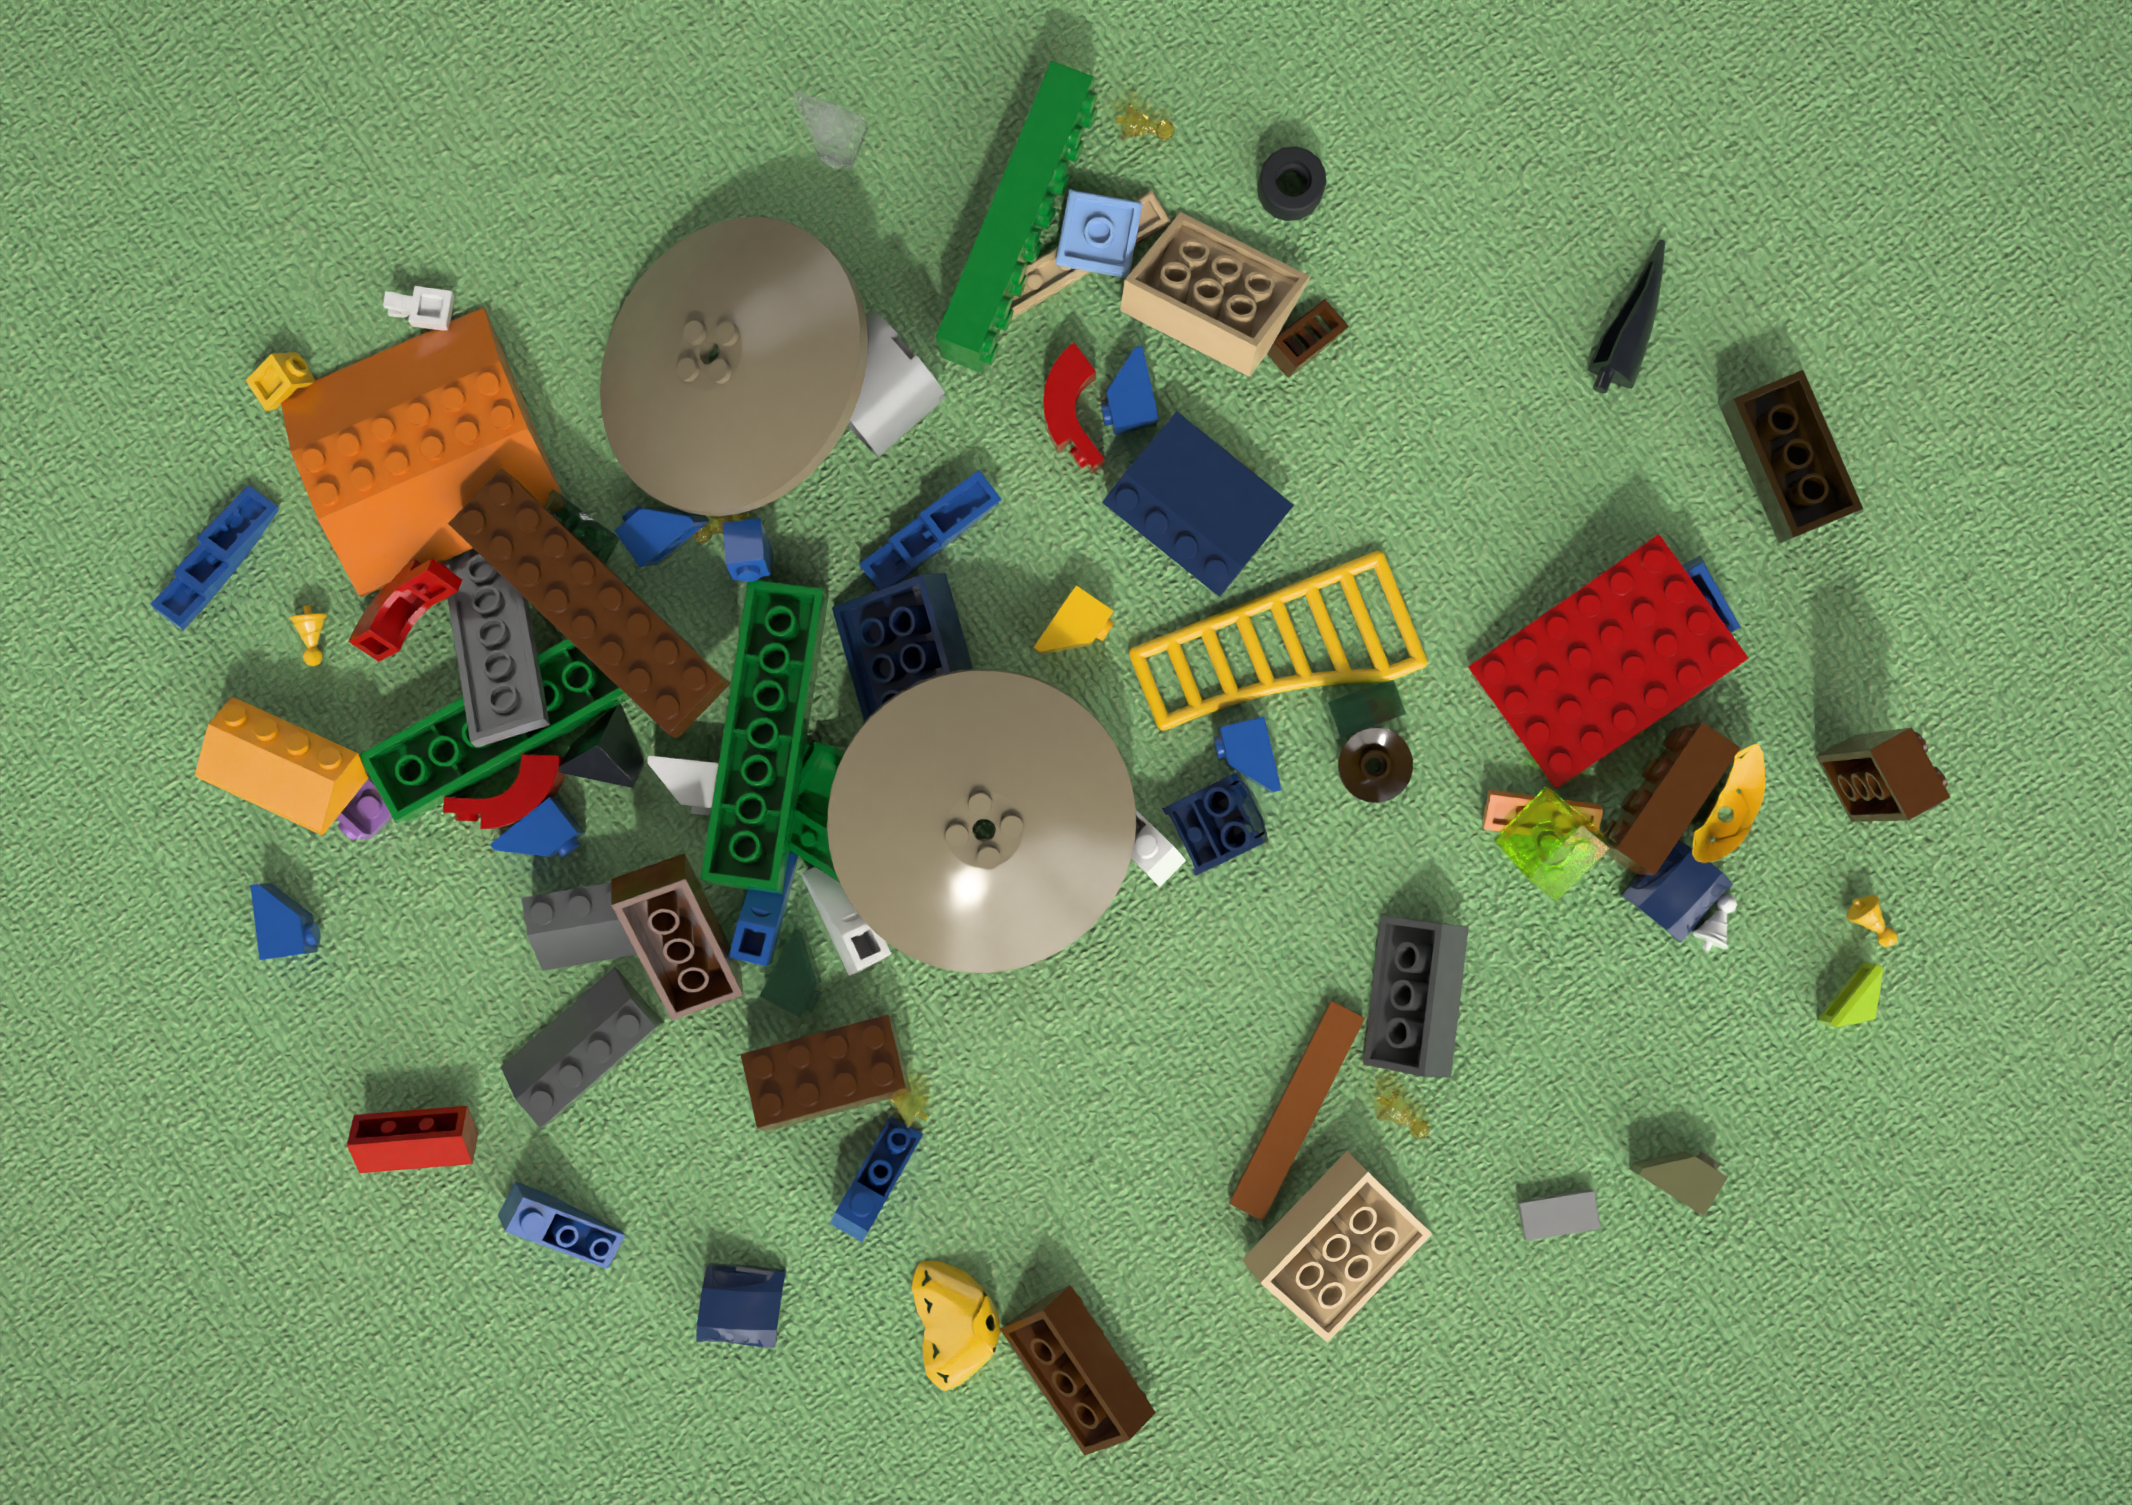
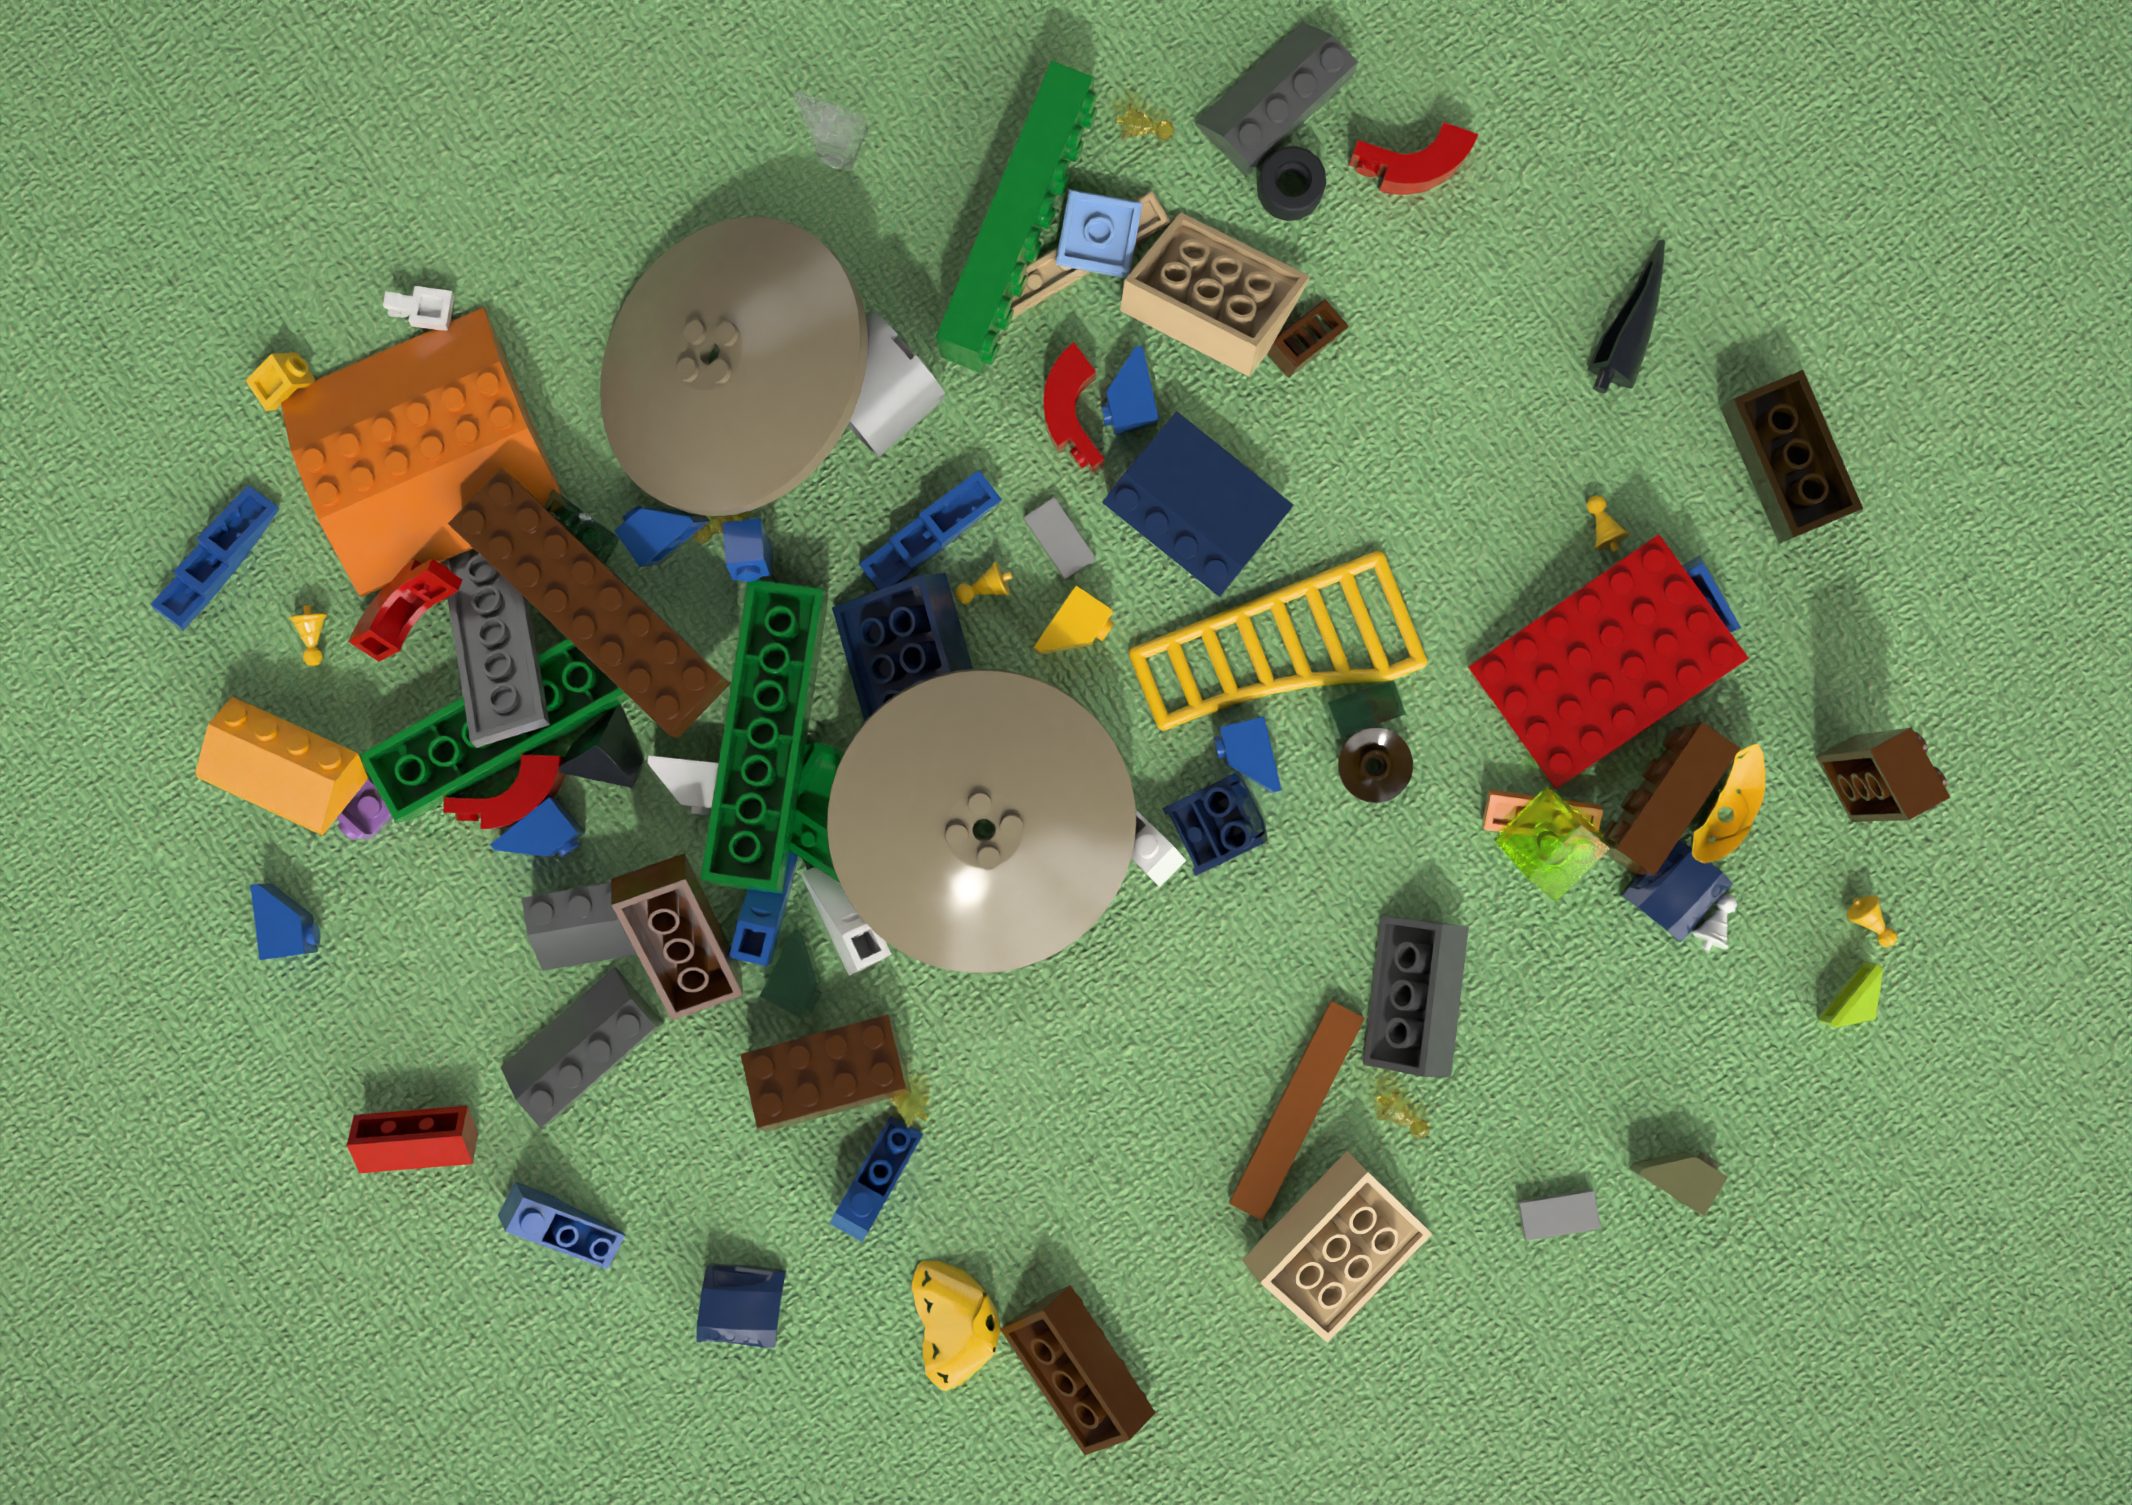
none -> yellow piece [955,561,1013,604]
none -> light grey tile [1023,497,1096,581]
none -> dark grey slope [1195,22,1358,177]
none -> red arch [1349,122,1479,195]
none -> yellow piece [1586,495,1630,552]

